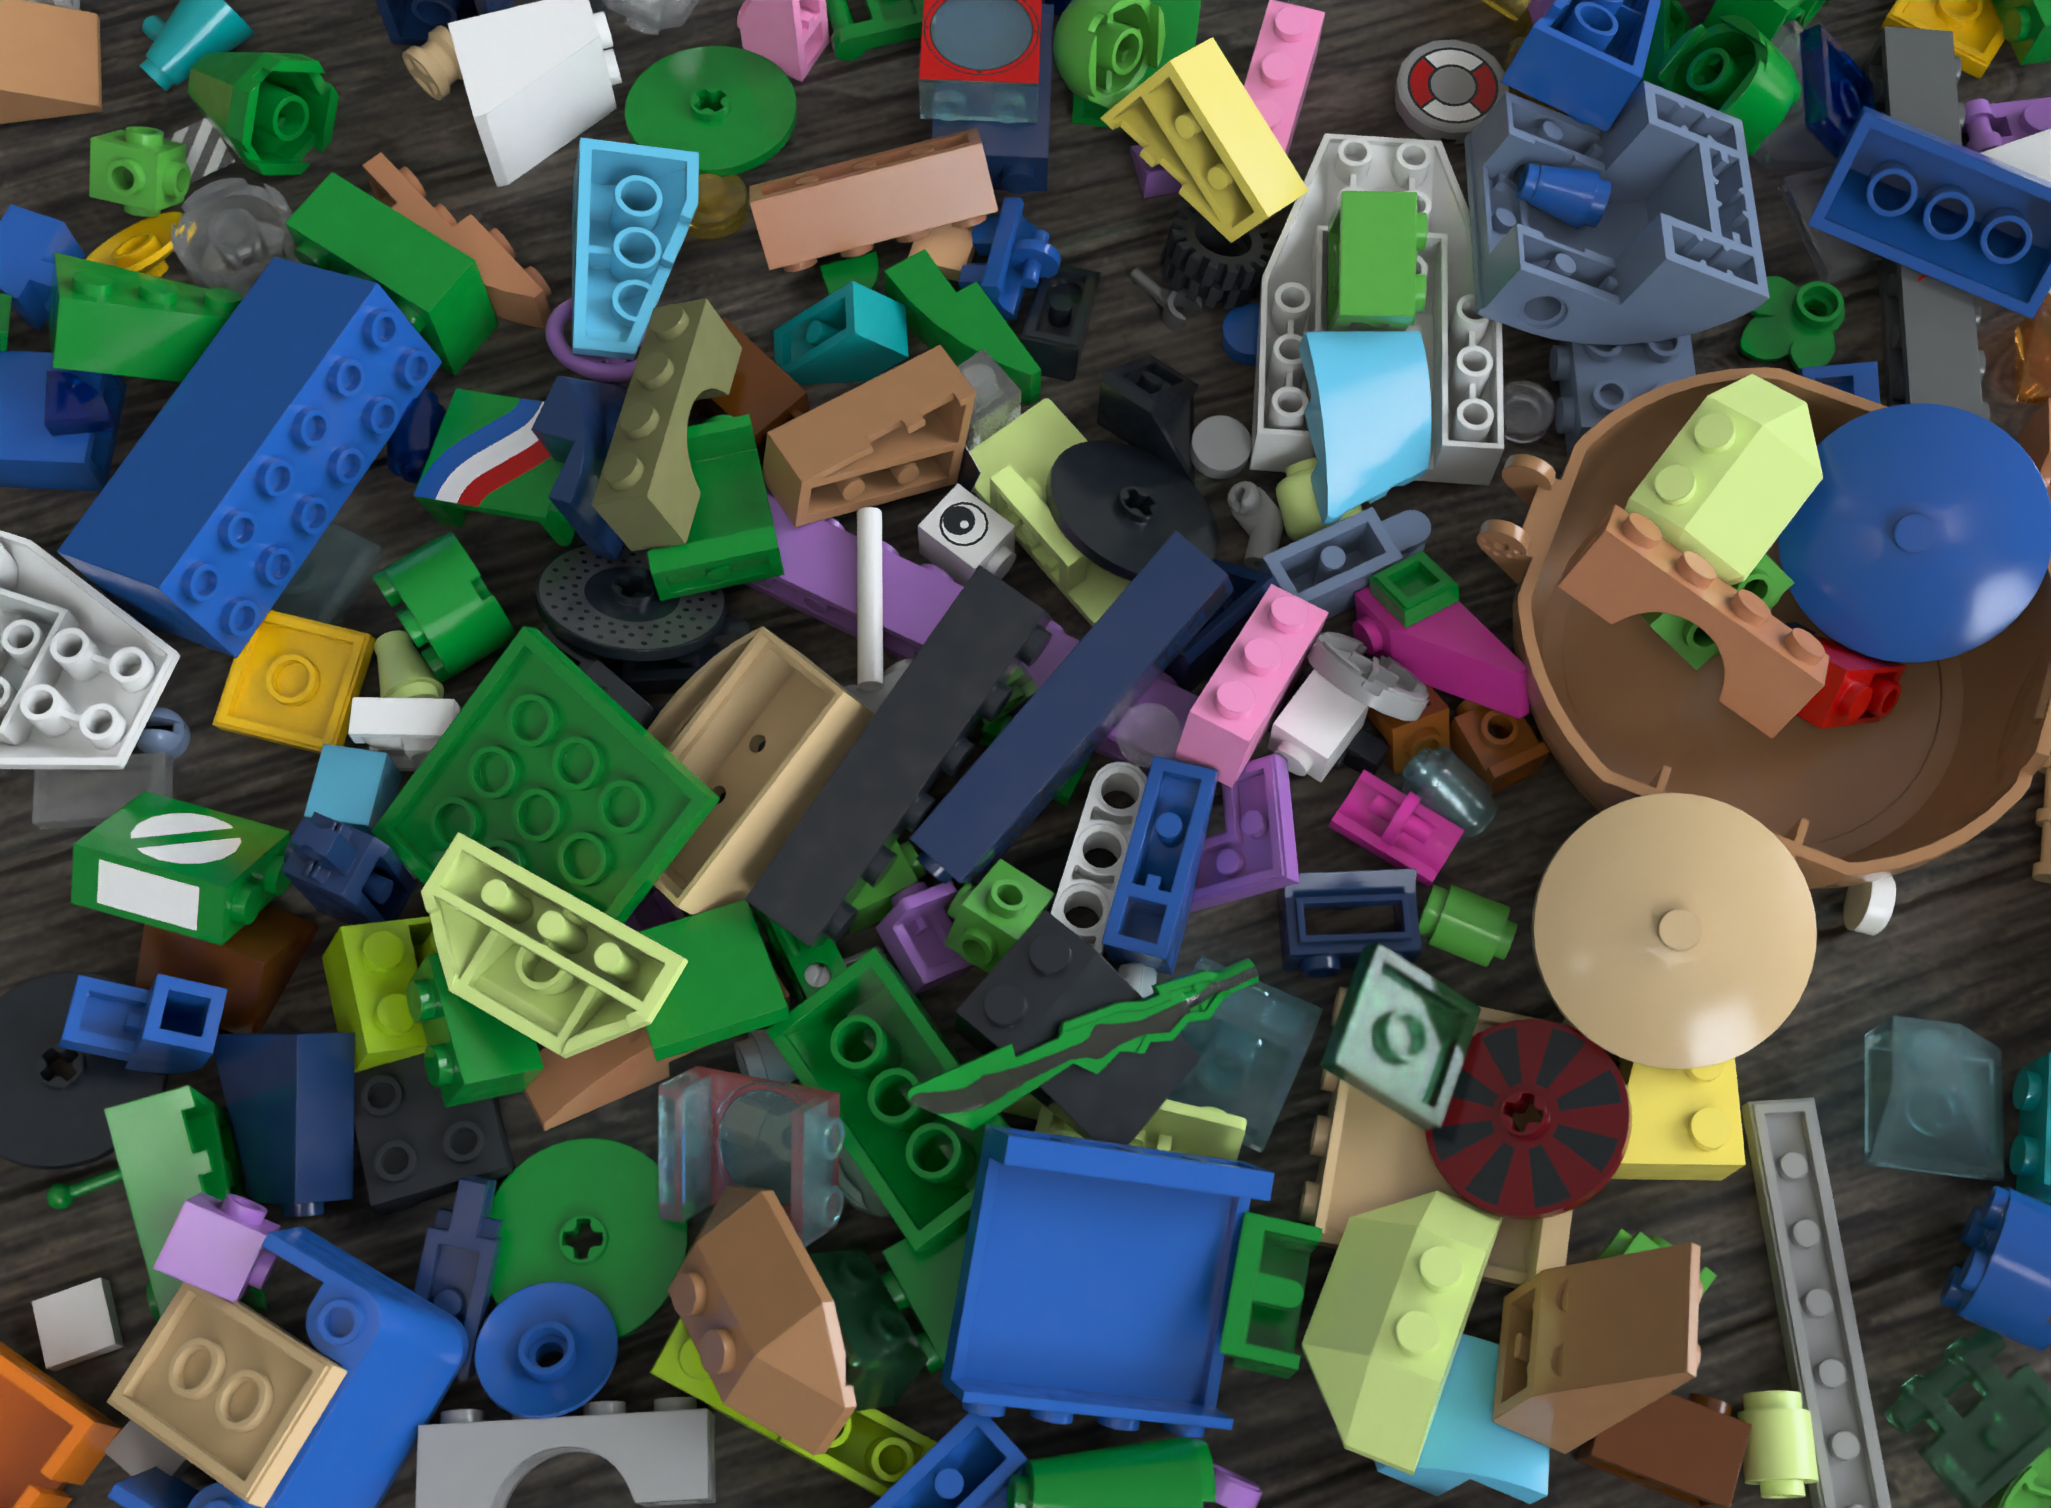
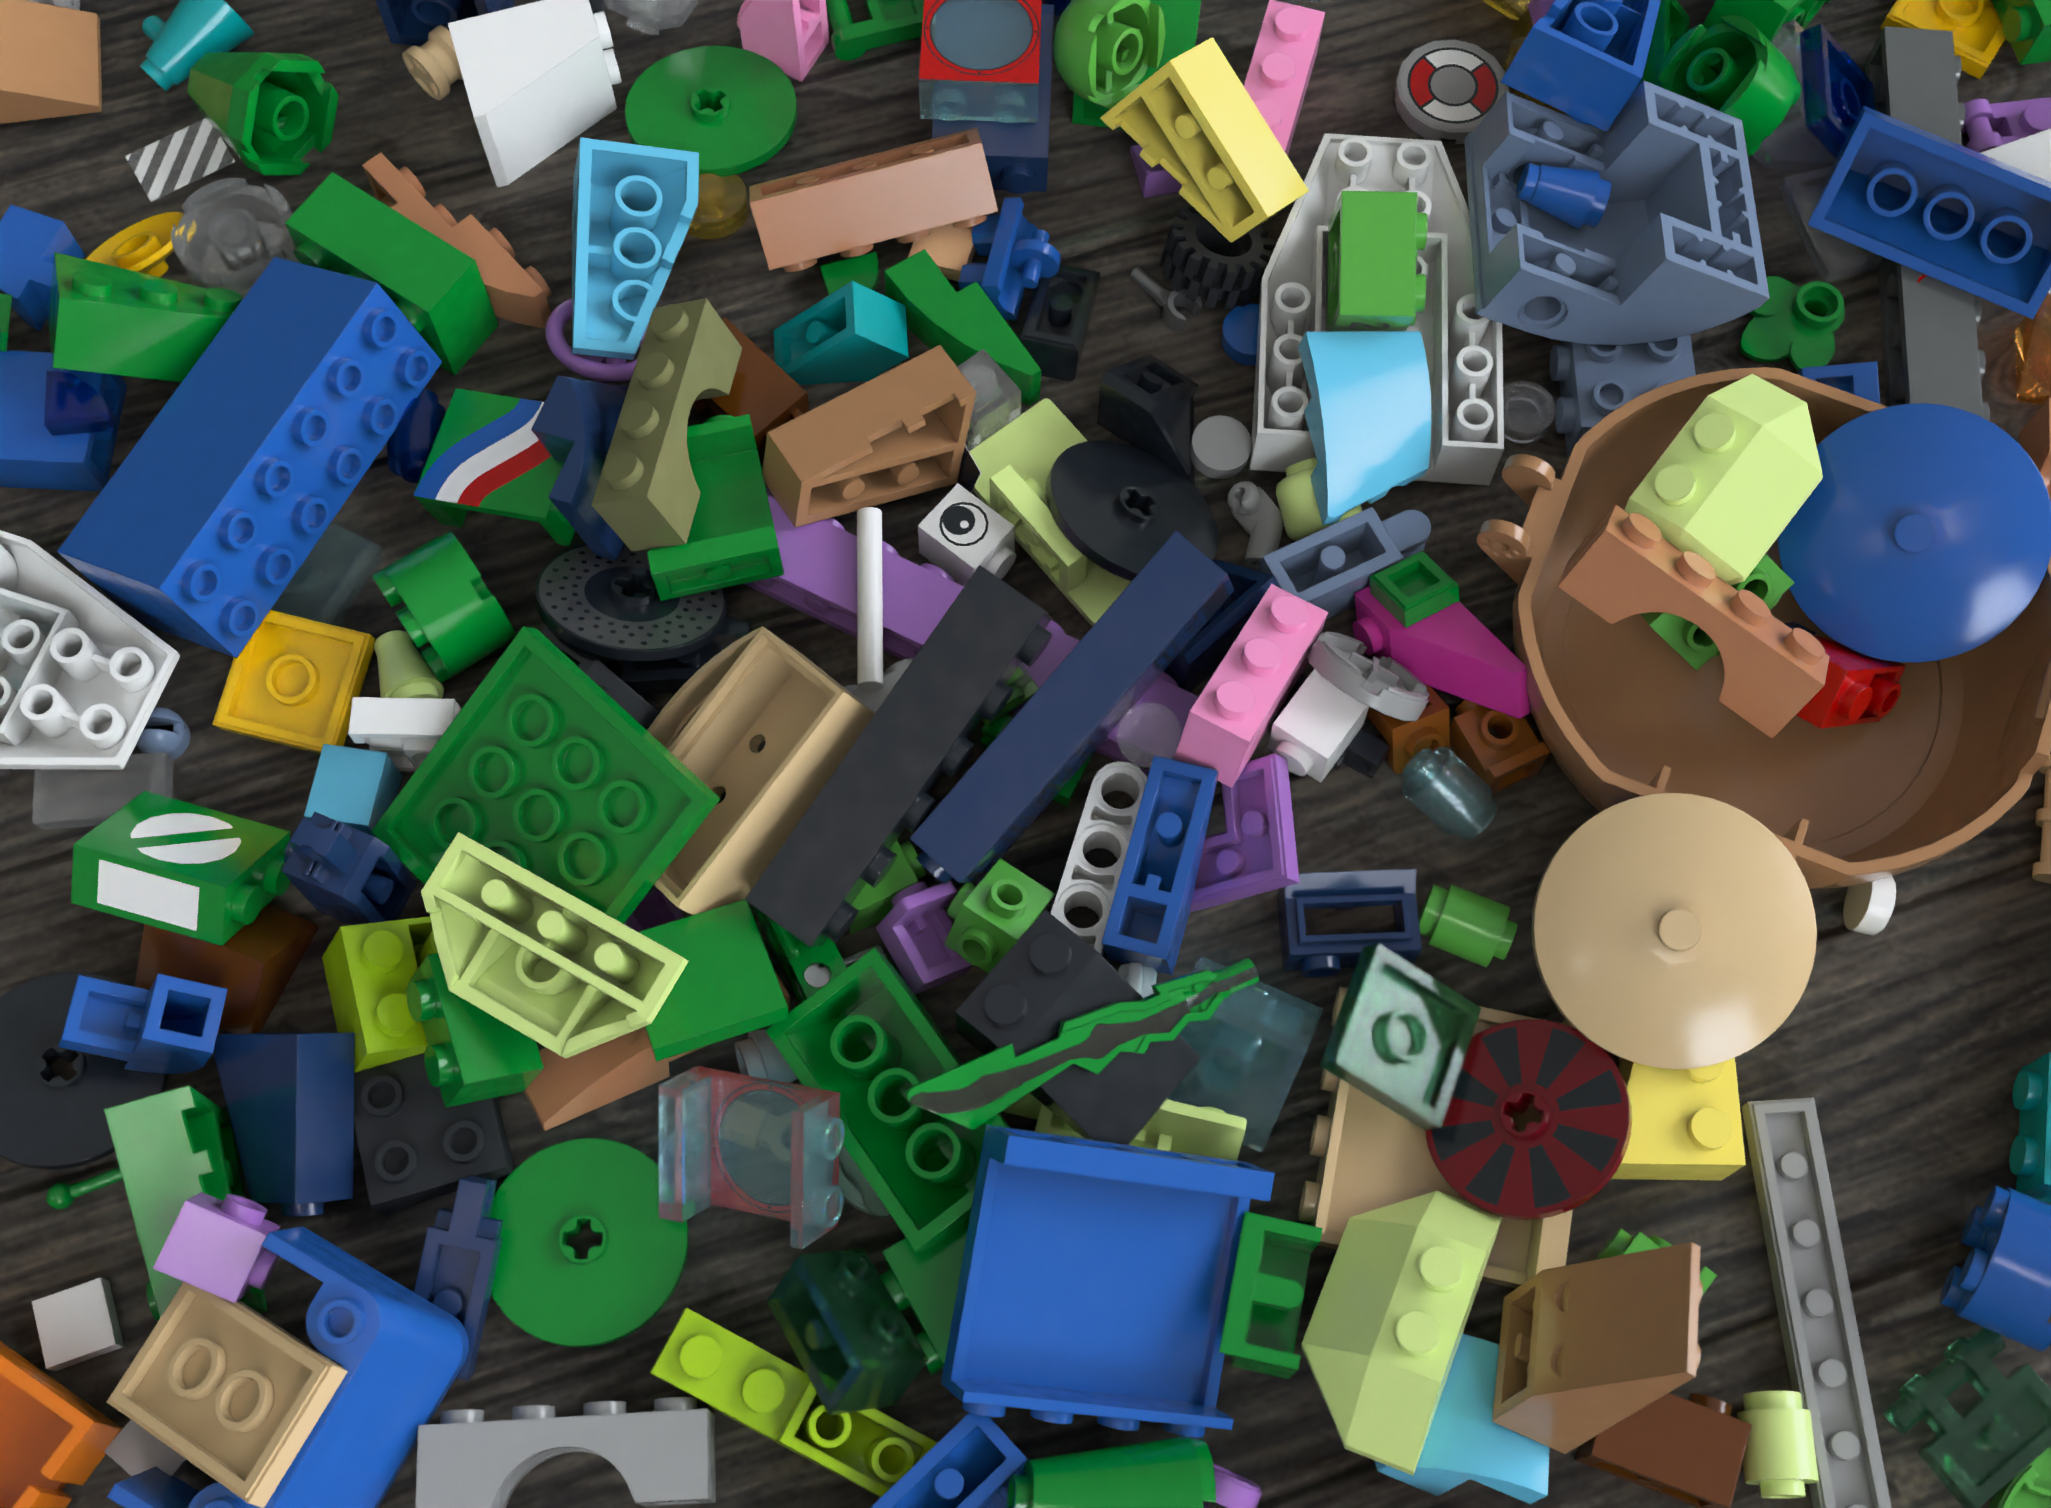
bright green brick [89,126,191,217] -> none
blue dish [475,1282,618,1419] -> none
medium nougat wedge [667,1185,857,1455] -> none
dark pink hips [1329,770,1465,888] -> none
clear light blue slope [1865,1015,2004,1182] -> none

